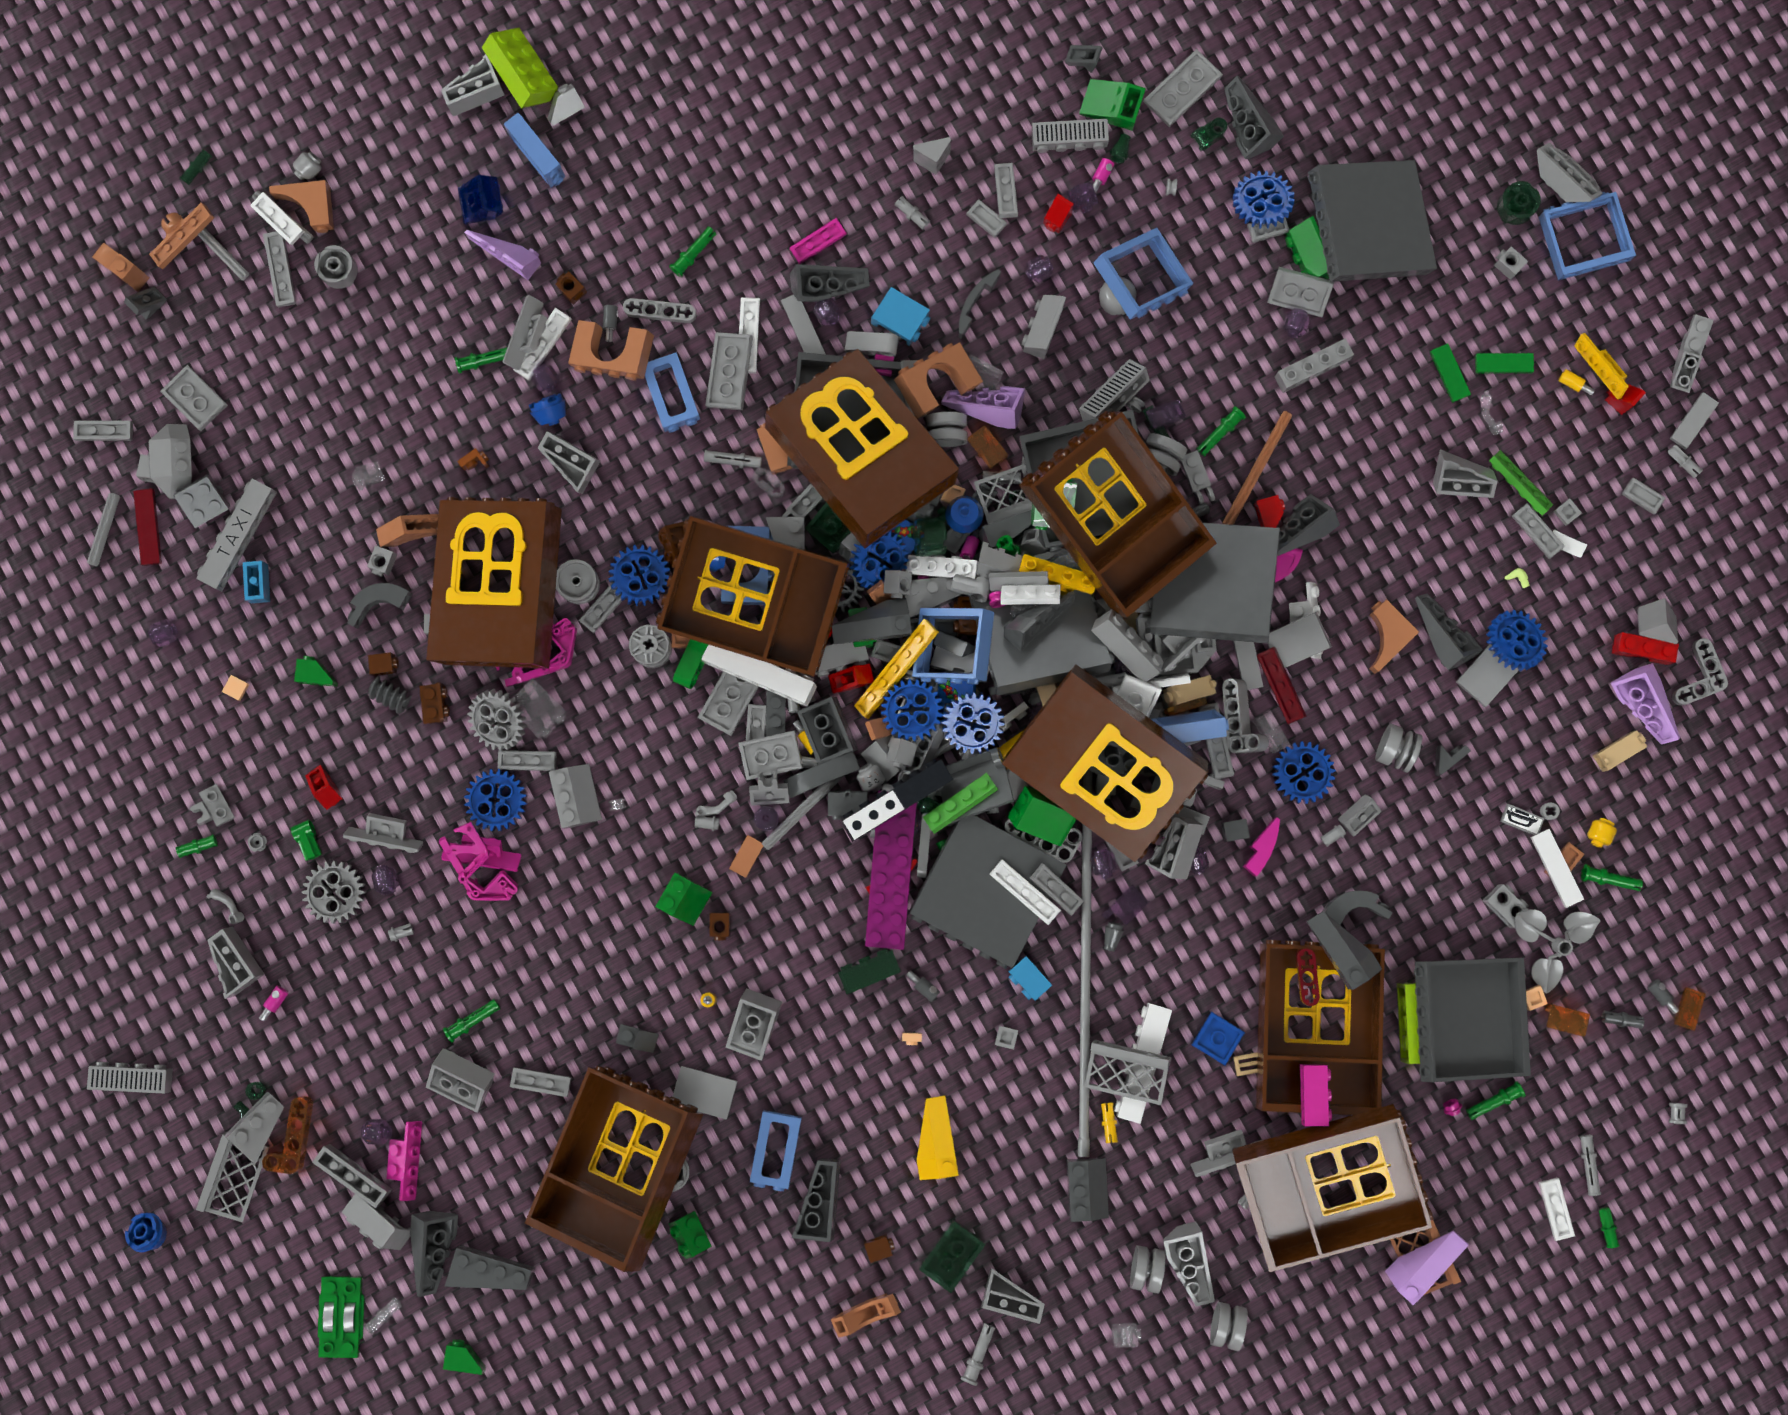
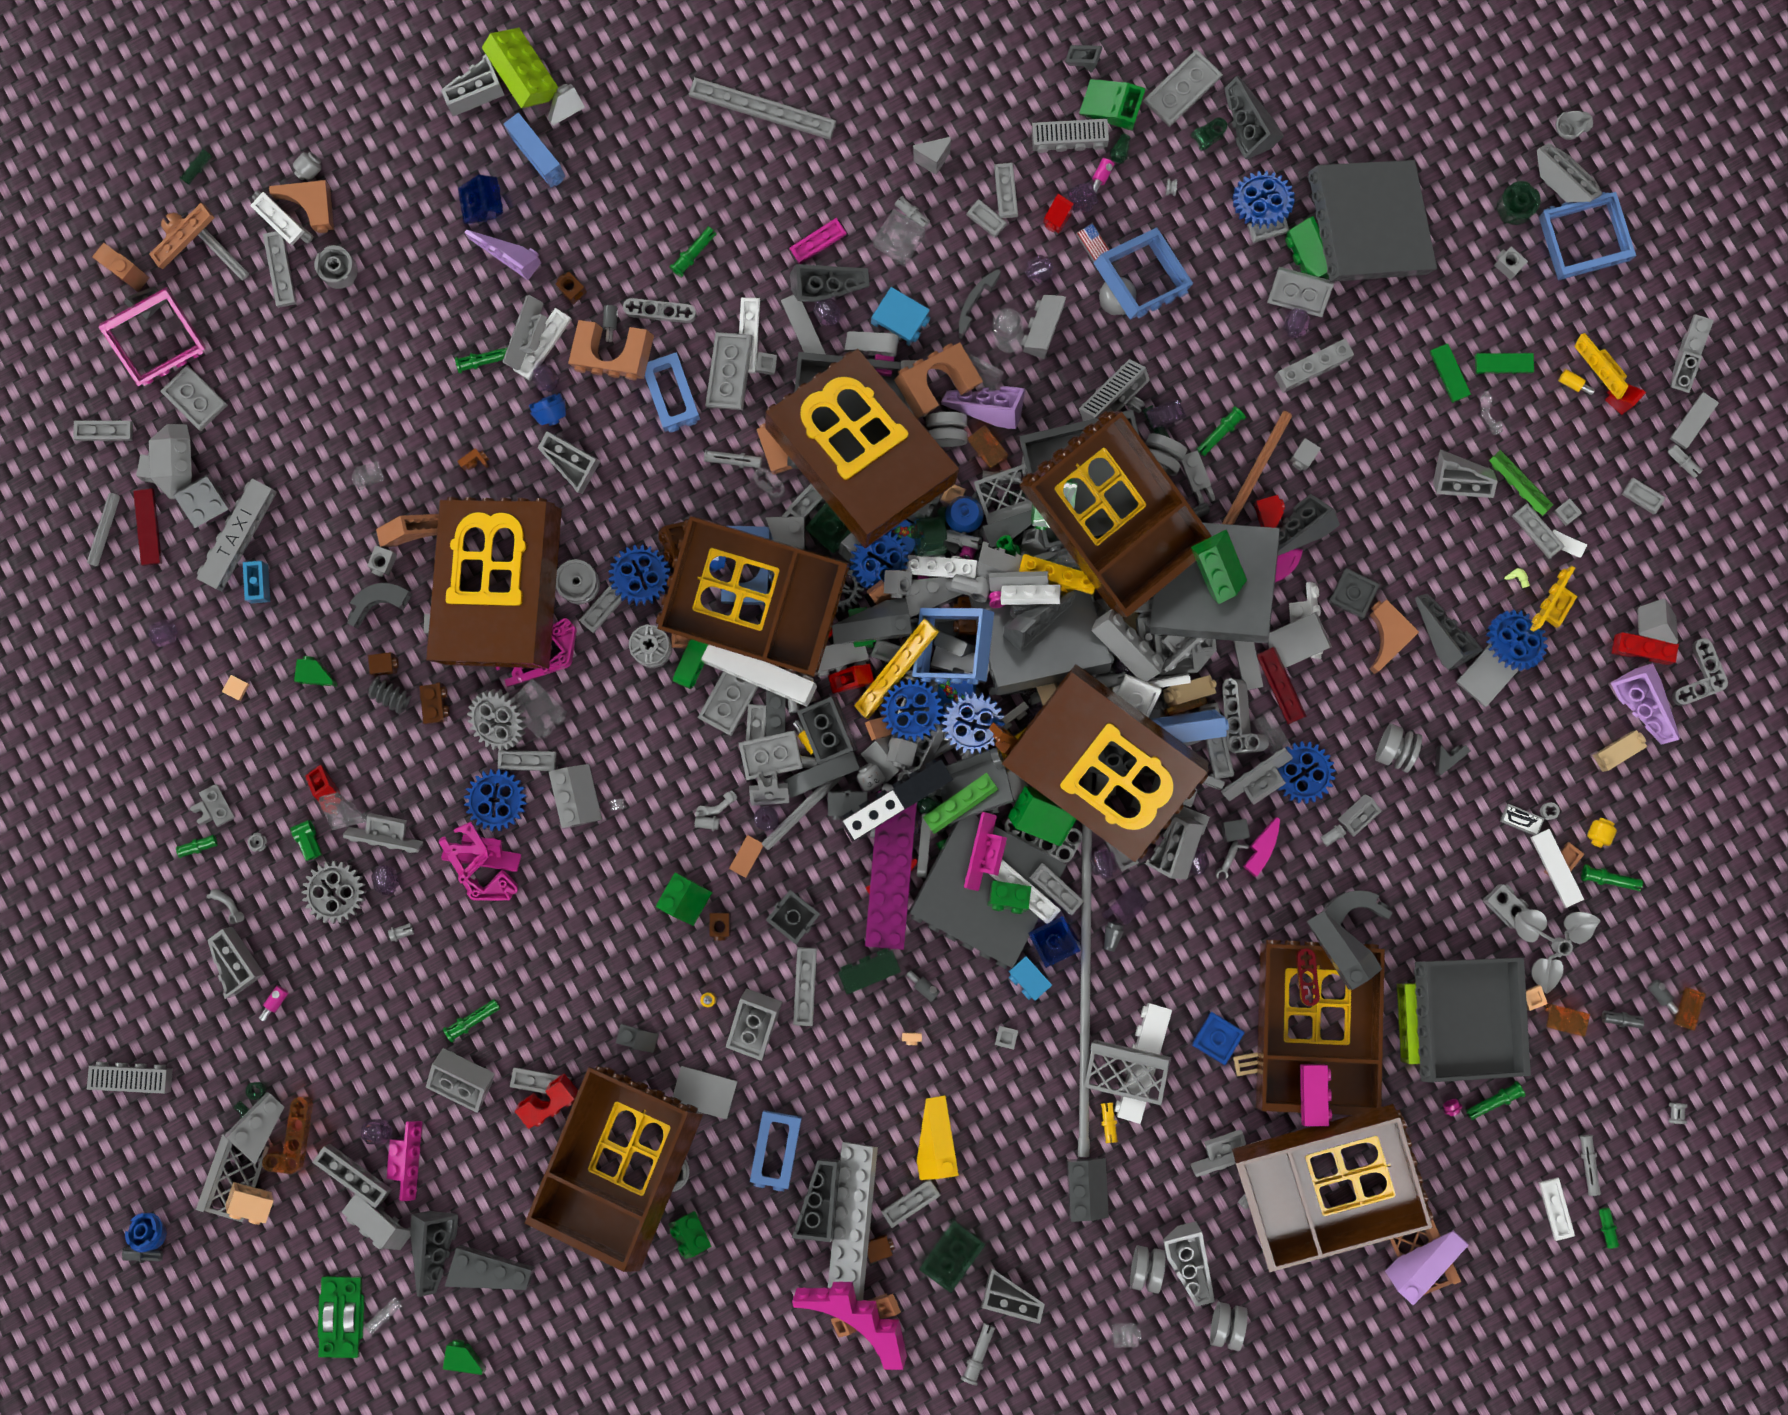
none -> dark pink window [99,287,205,386]
none -> dark grey axle [122,1248,163,1263]
none -> light nougat brick [225,1182,274,1225]
none -> clear wing [319,793,367,830]
none -> red arch [514,1073,578,1129]
none -> light grey tile [689,77,836,140]
none -> light grey plate [755,352,777,375]
none -> dark grey brick [766,890,821,945]
none -> dark pink arch [792,1281,907,1370]
none -> light grey tile [793,947,817,1026]
none -> light grey plate [828,1142,878,1301]
none -> clear brick [873,209,925,266]
none -> light grey tile [881,1179,941,1228]
none -> light grey axle [944,530,982,550]
none -> dark pink bracket [964,812,1007,891]
none -> green bracket [987,880,1032,914]
none -> dark orange bracket [989,722,1018,755]
none -> clear piece [993,308,1024,353]
none -> clear blue slope [1028,916,1082,968]
none -> tile [1076,223,1109,262]
none -> green slope [1191,530,1247,604]
none -> light grey piece [1215,840,1248,879]
none -> light grey bracket [1221,748,1293,804]
none -> light grey brick [1290,438,1321,471]
none -> dark grey tile [1328,568,1380,619]
none -> yellow bracket [1530,566,1577,632]
none -> light grey hair [1555,111,1593,140]

